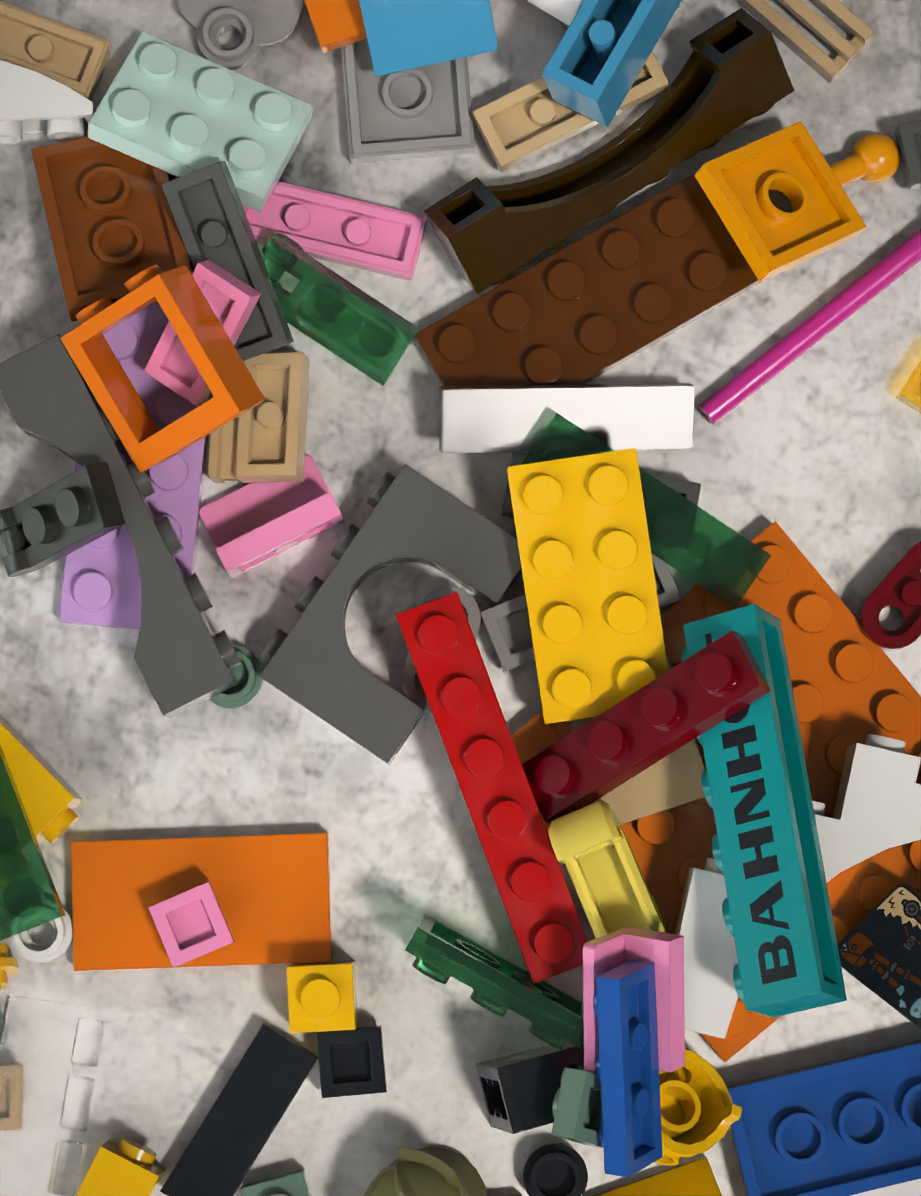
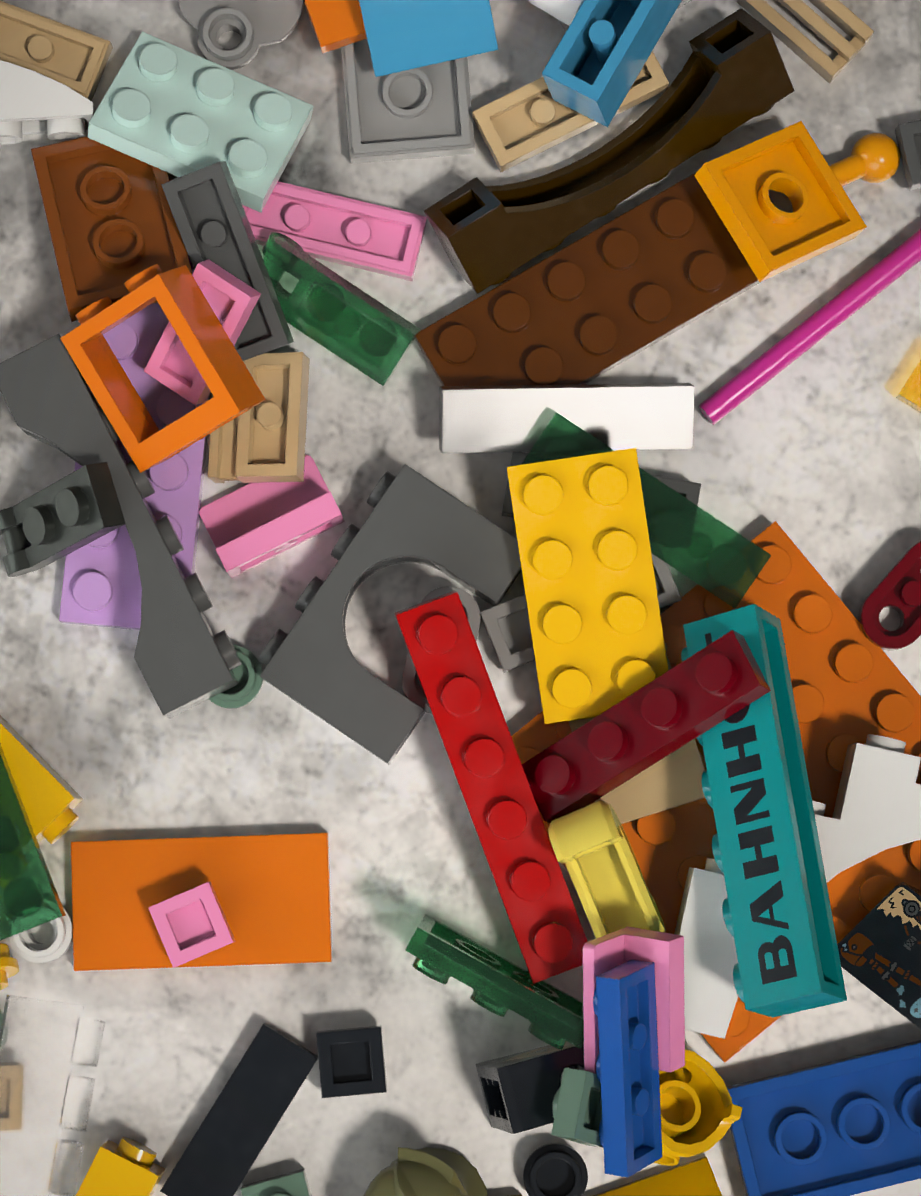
yellow brick [286,961,358,1033] -> none

